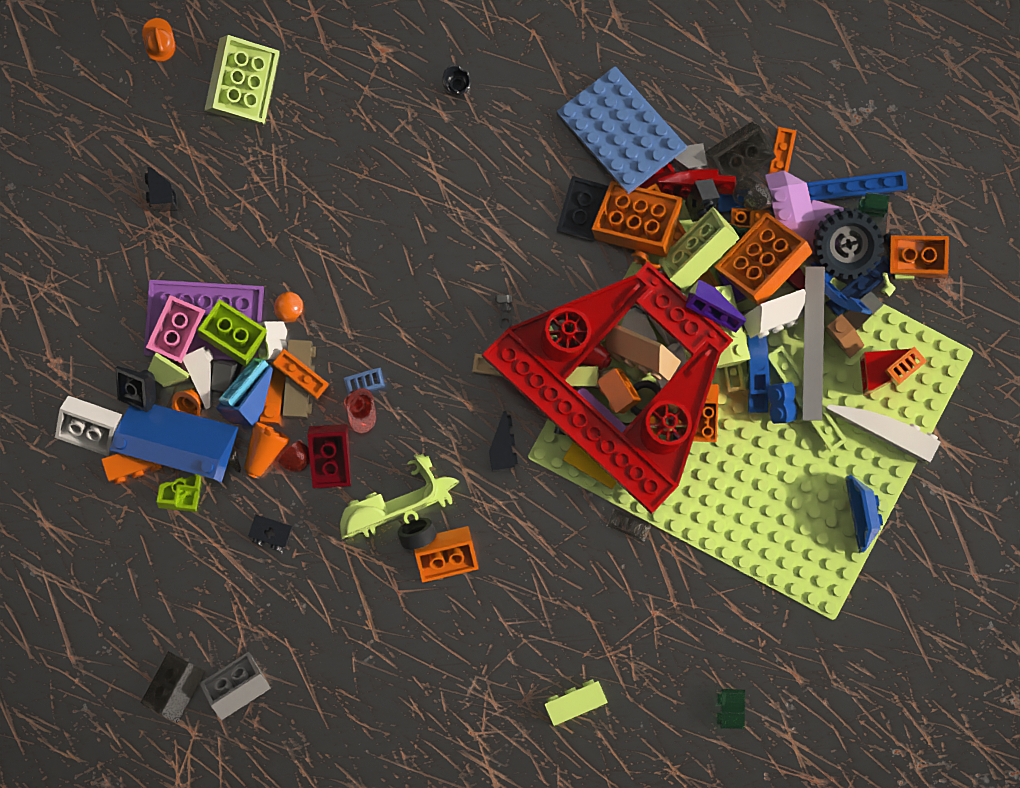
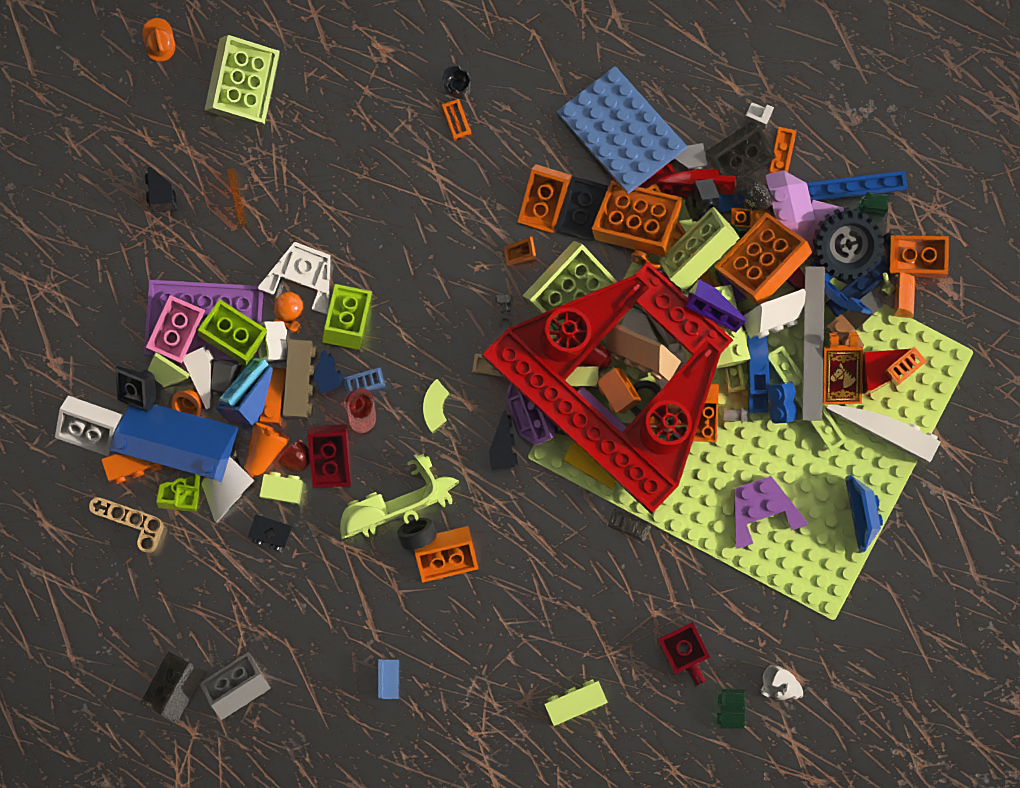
orange tile [272,349,329,399] -> none
none -> tan beam [89,497,164,553]
none -> white slope [201,457,254,523]
none -> clear orange tile [227,168,248,228]
none -> white wing [257,242,330,315]
none -> yellowish green brick [260,472,303,505]
none -> orange hand [274,319,302,334]
none -> dark blue slope [313,350,345,397]
none -> lime slope [323,284,372,350]
none -> medium blue panel [378,659,399,699]
none -> yellowish green tile [423,379,449,433]
none -> orange tile [441,98,472,141]
none -> orange slope [503,237,536,265]
none -> medium lavender wedge [506,383,556,445]
none -> orange slope [518,164,572,233]
none -> yellowish green slope [522,241,617,330]
none -> dark red brick [657,622,710,687]
none -> light grey pin [724,408,747,423]
none -> medium lavender wing [734,476,808,550]
none -> white panel [744,103,774,129]
none -> white helmet [761,665,803,700]
none -> tile [823,332,863,404]
none -> orange brick [894,272,915,318]

